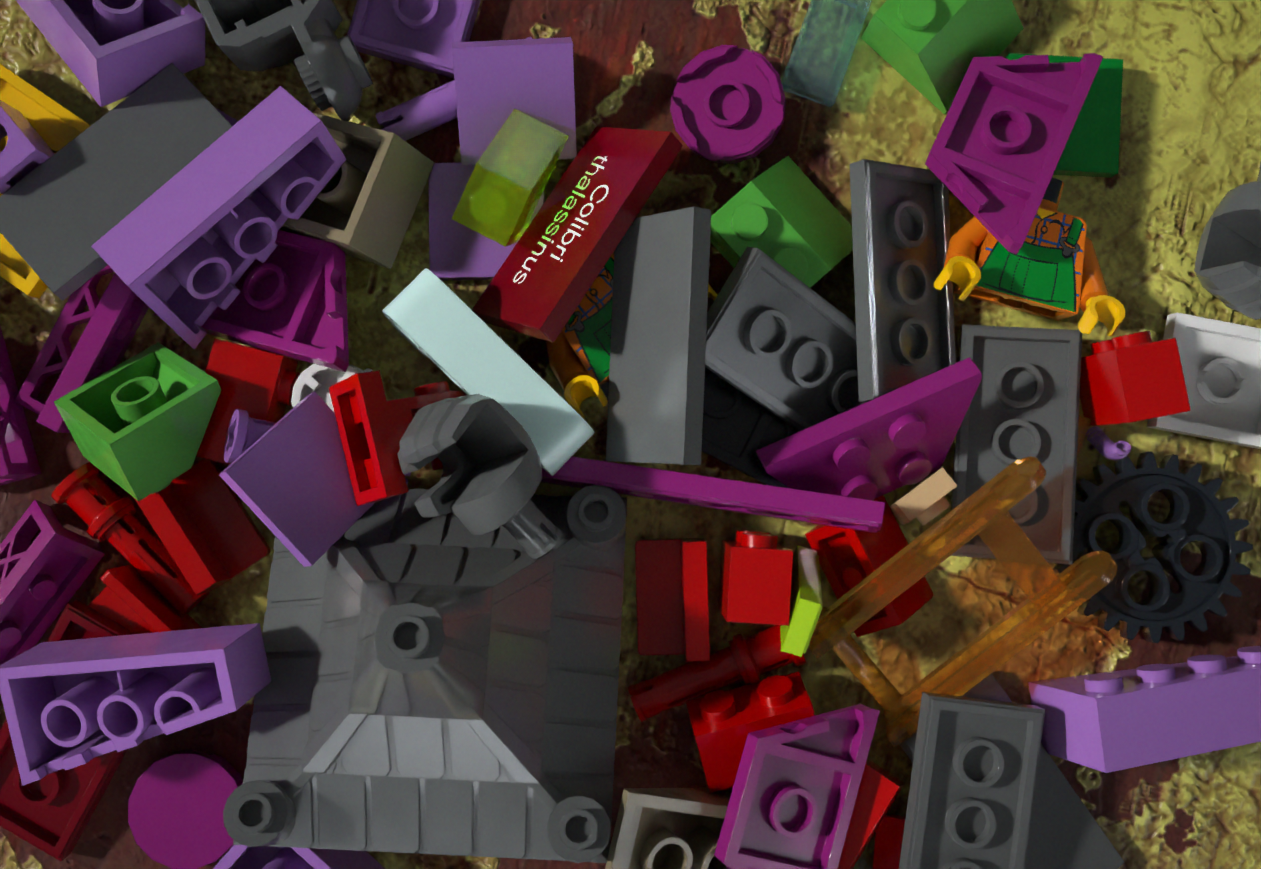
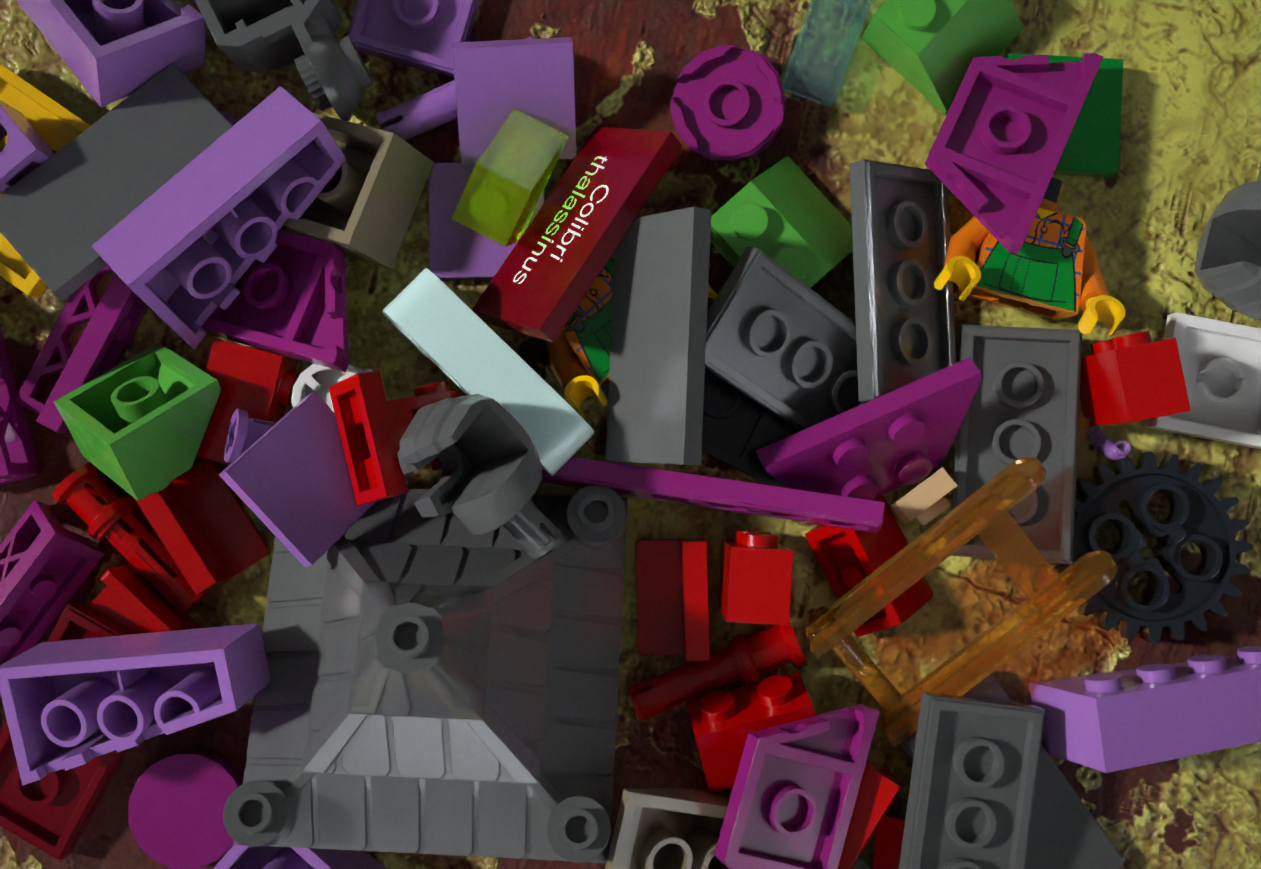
lime tile [780,545,823,657] -> none

